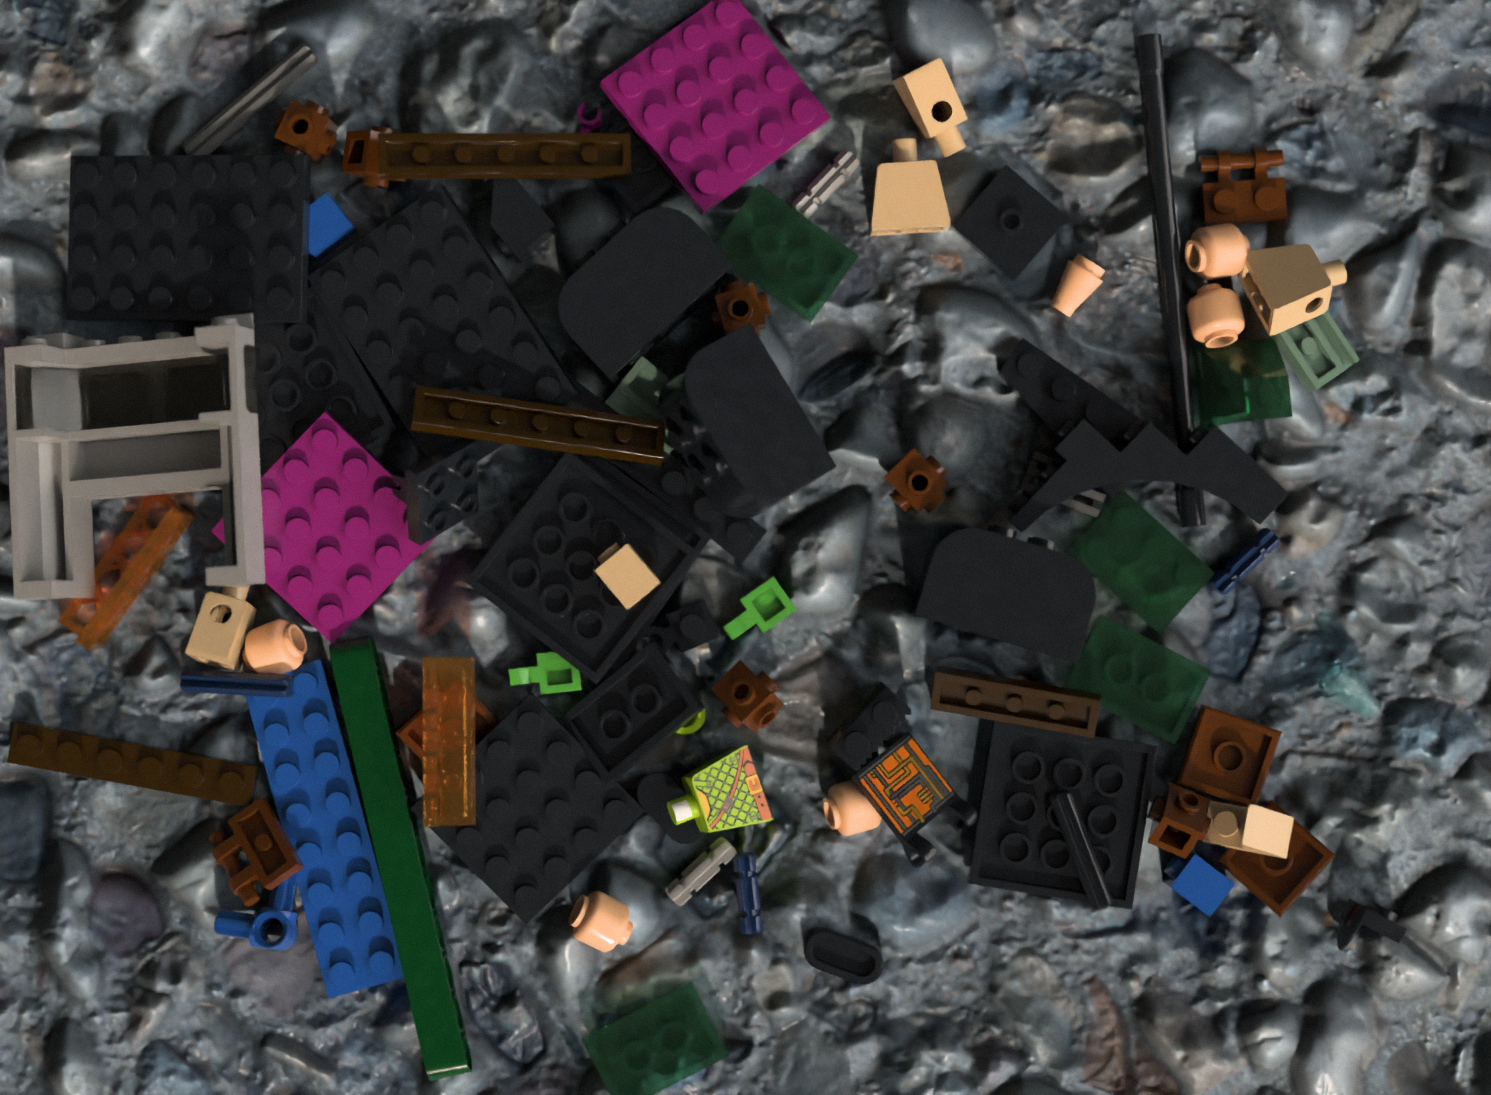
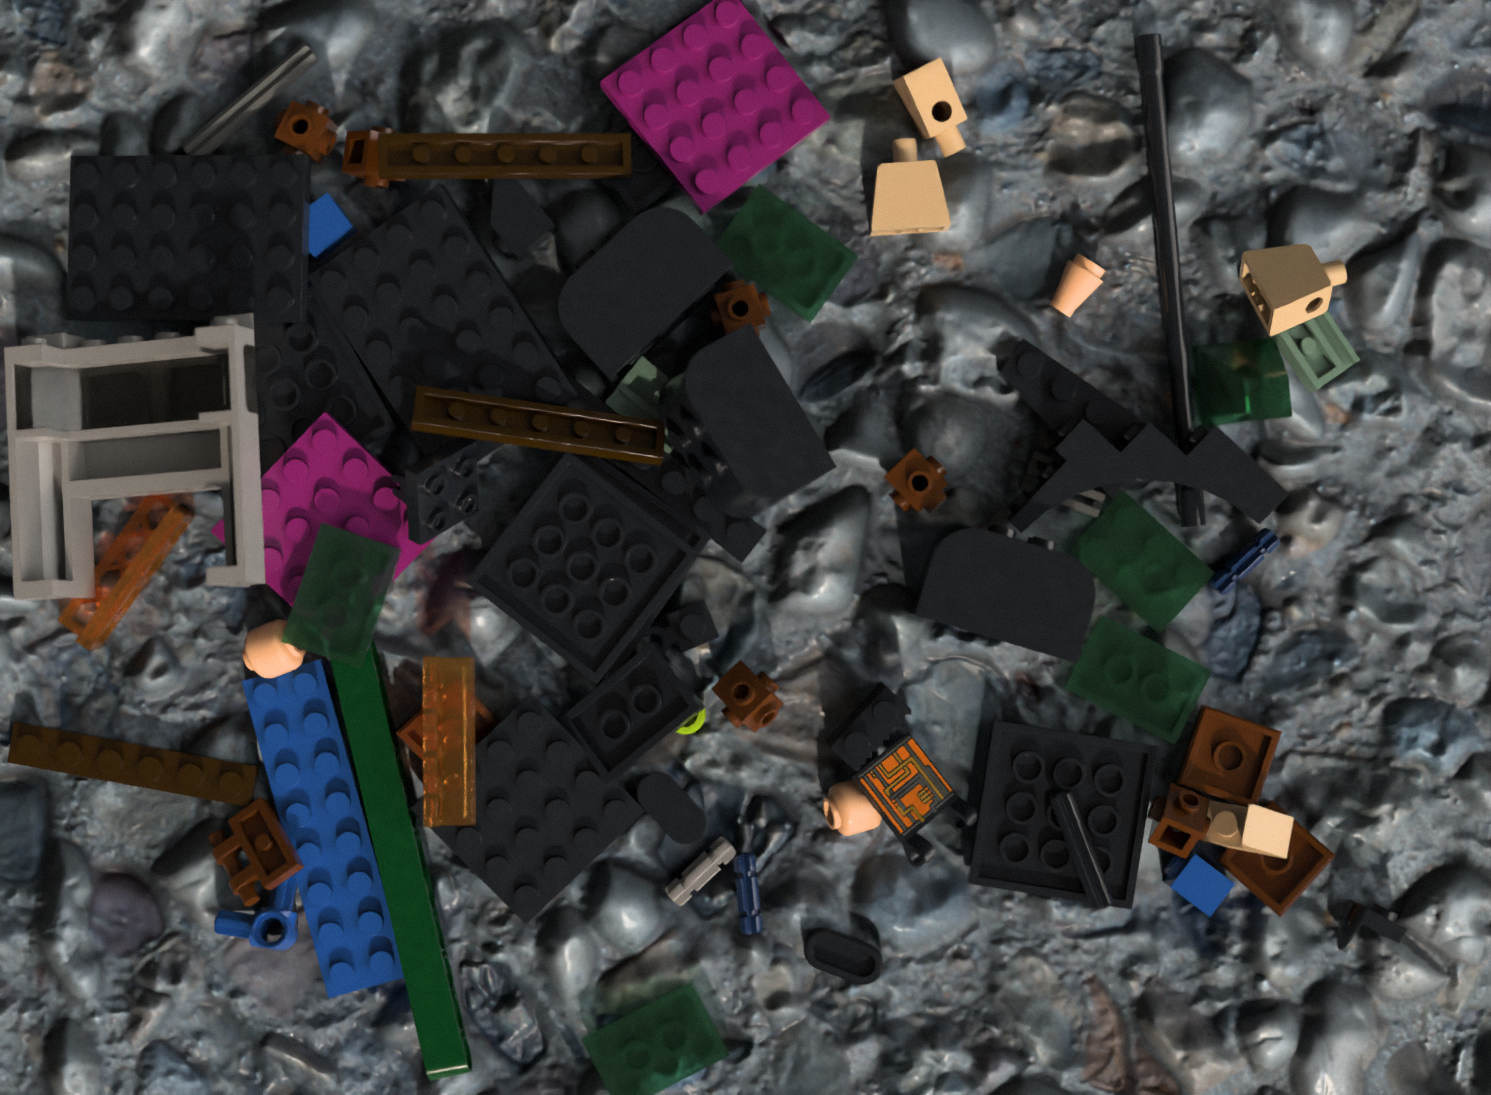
dark blue axle [180,670,295,697] -> none
tan torso [185,586,256,672] -> none
bright green plate [509,651,582,695] -> none
light nougat head [569,891,633,952] -> none
magenta hand [577,103,602,133] -> none
tan brick [595,543,661,610] -> none
torso [667,745,773,833] -> none
bright green plate [722,576,797,641] -> none
light grey axle [792,149,860,219] -> none
dark brown plate [930,665,1102,738] -> none
black plate [952,165,1068,282] -> none
light nougat head [1185,223,1250,280] -> none
light nougat head [1186,283,1245,348] -> none
reddish brown plate [1198,147,1288,227] -> none
clear light blue cone [1319,662,1382,721] -> none
none -> clear green plate [281,523,403,668]

